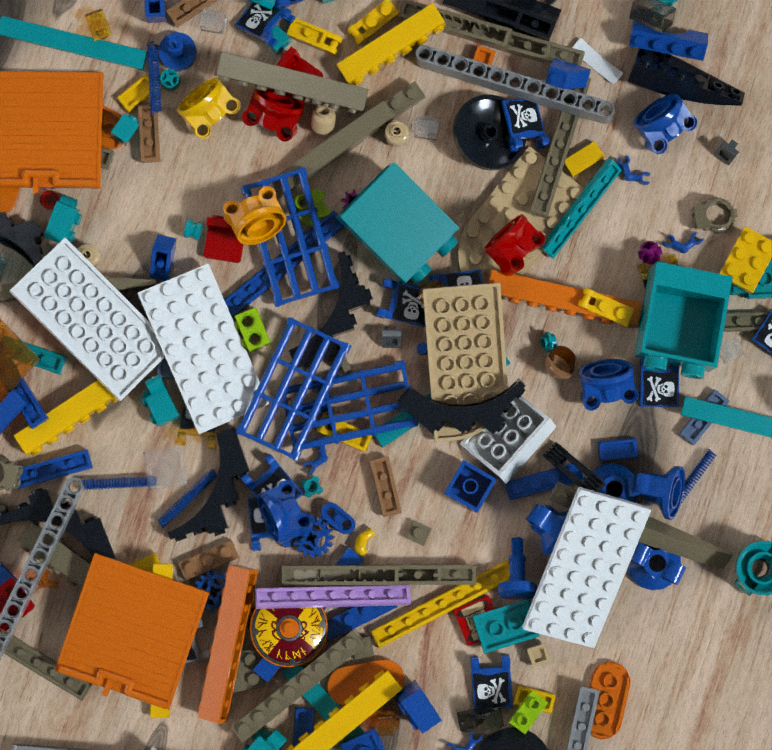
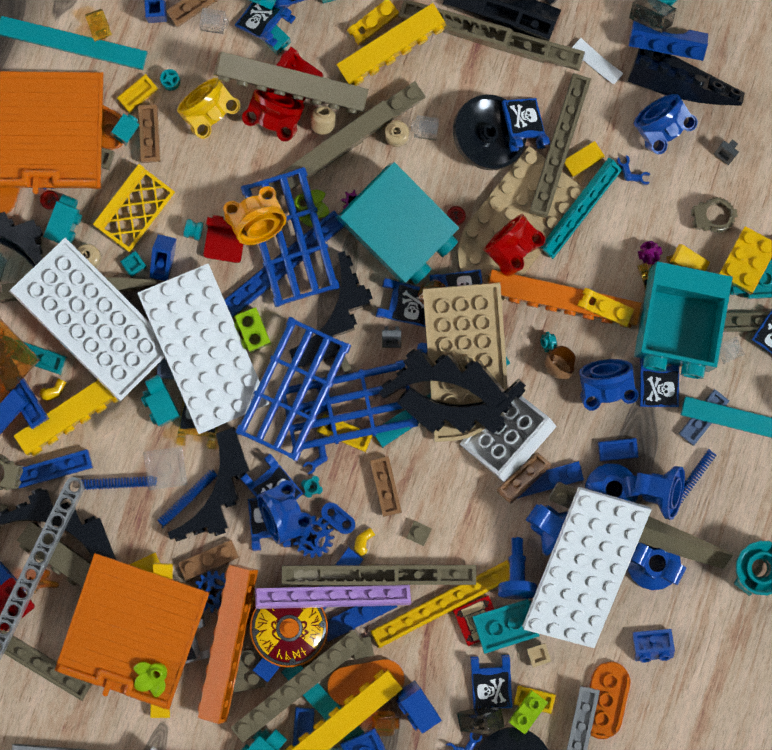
blue piece [147,41,162,115] -> none
blue piece [158,32,197,72] -> none
yellow plate [287,18,343,56] -> none
light grey beam [416,45,615,124] -> none
blue brick [444,460,497,513] -> none
orange plate [473,46,496,65] -> none
black container [543,442,606,492] -> none
blue slope [545,58,591,89] -> none
blue arm [662,232,704,254] -> none
none -> yellow arm [39,378,67,401]
none -> yellow fence [93,164,175,253]
none -> teal tile [120,250,147,278]
none -> lime plate [133,662,167,697]
none -> black arch [379,349,510,410]
none -> clear red tile [447,206,466,226]
none -> medium nougat tile [497,452,551,504]
none -> blue bracket [632,629,675,663]
none -> yellow tile [671,244,710,271]

